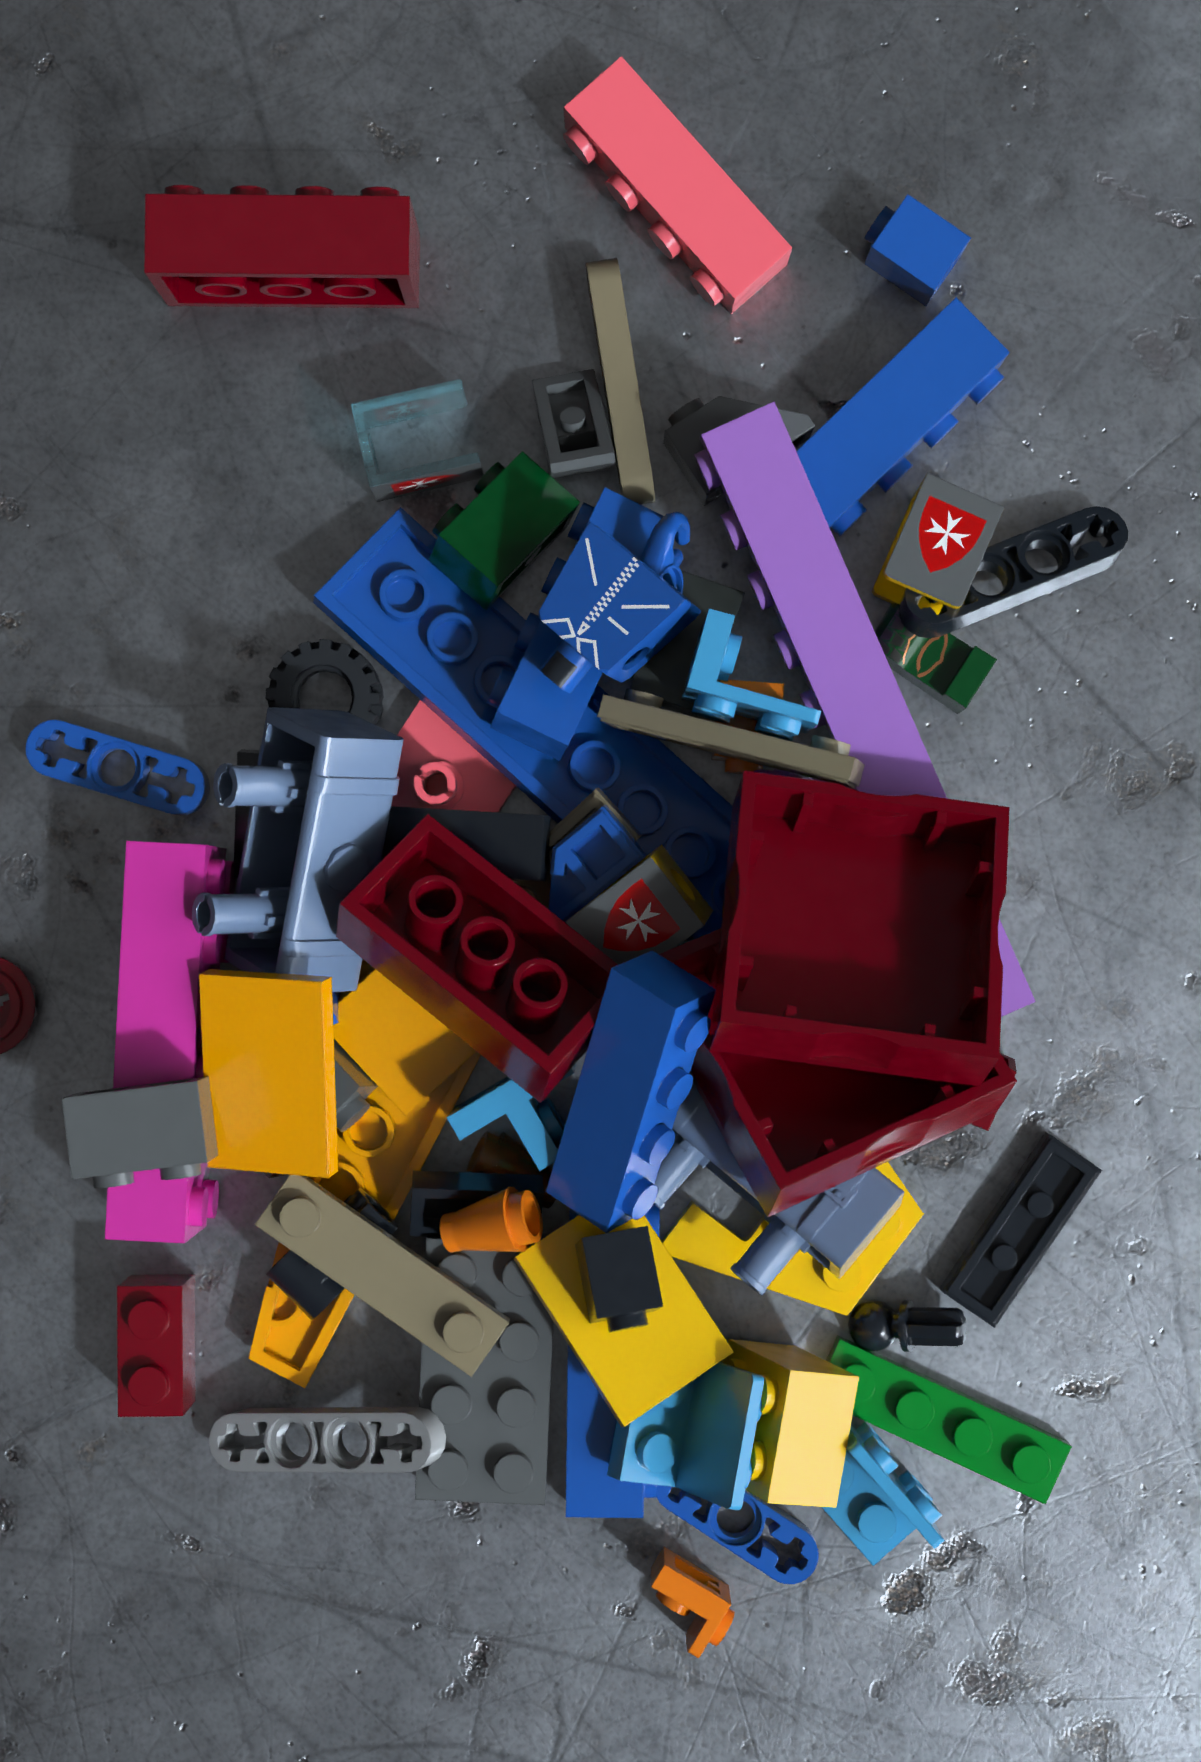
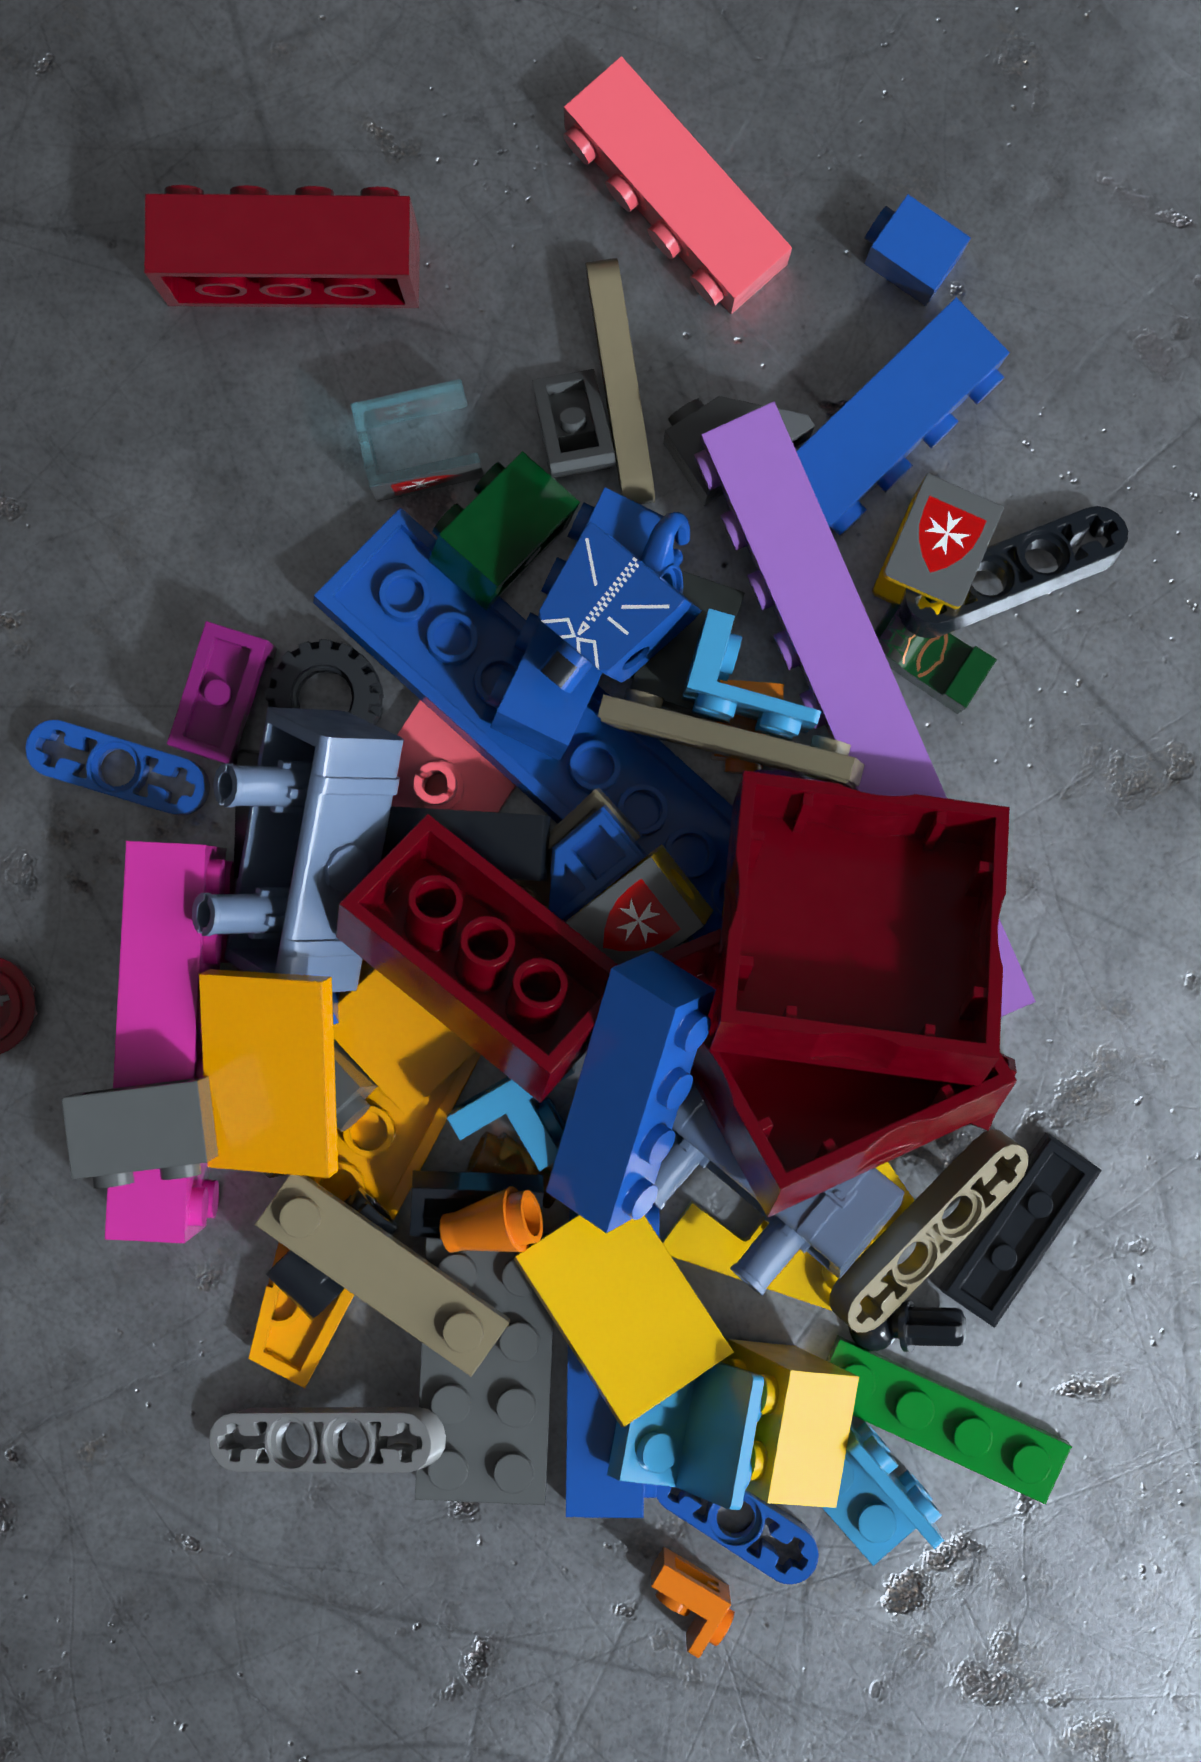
dark red brick [117,1274,196,1417] -> none
black brick [575,1226,663,1333] -> none
none -> magenta panel [167,621,277,765]
none -> dark tan beam [829,1130,1029,1332]

